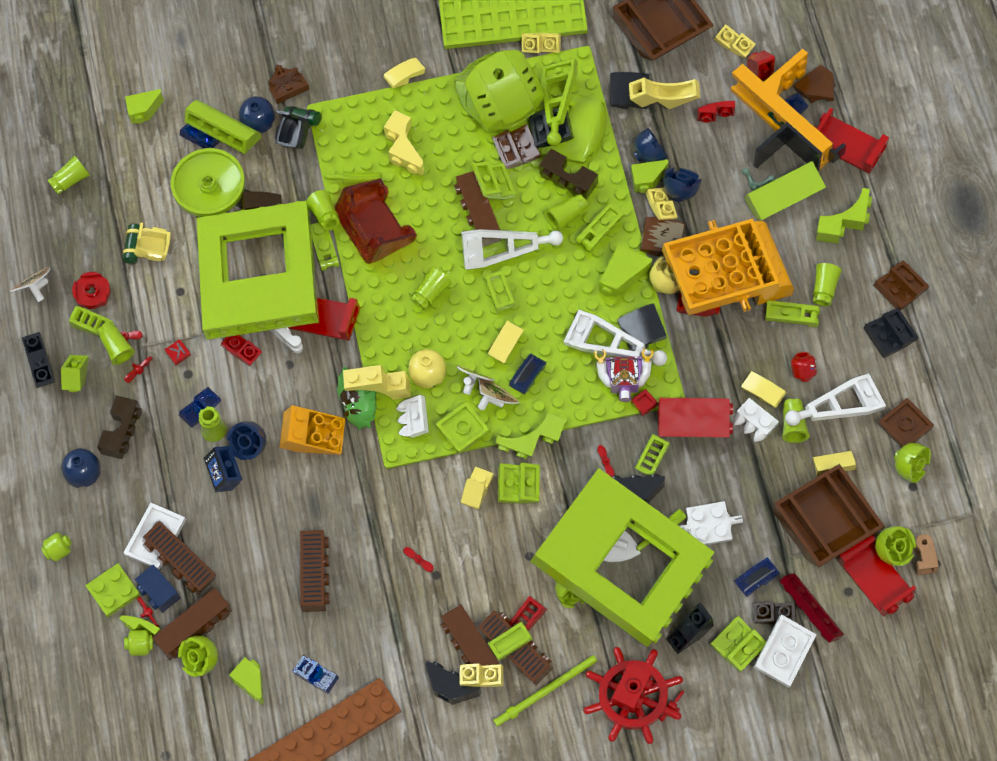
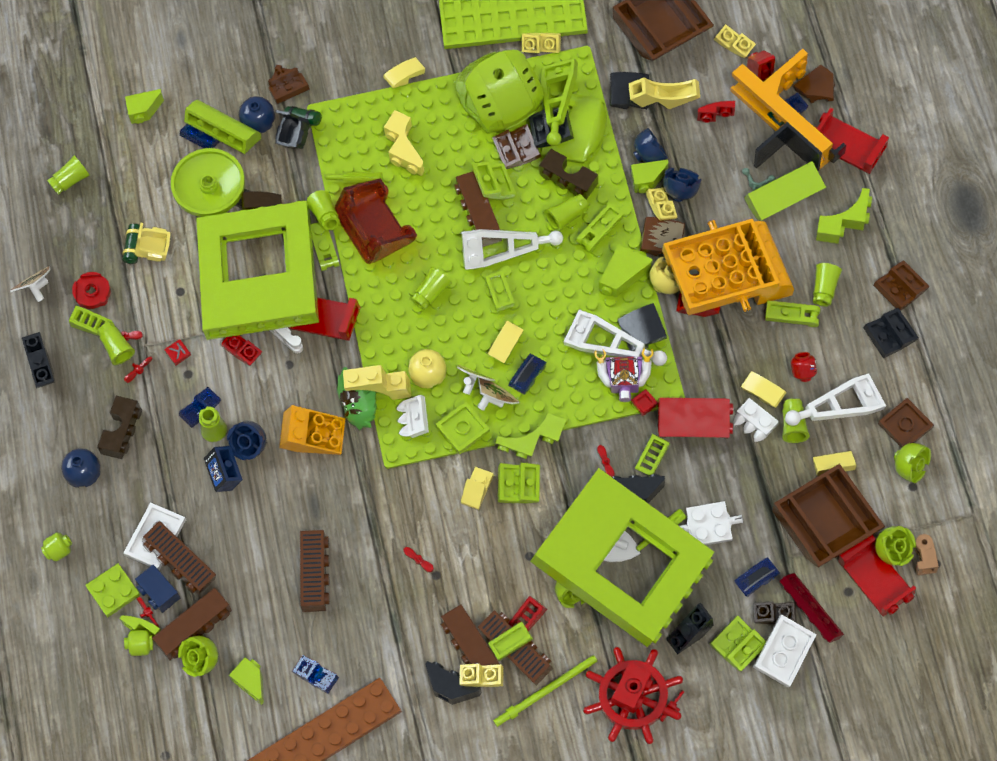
lime slope [61,355,89,392] -> none

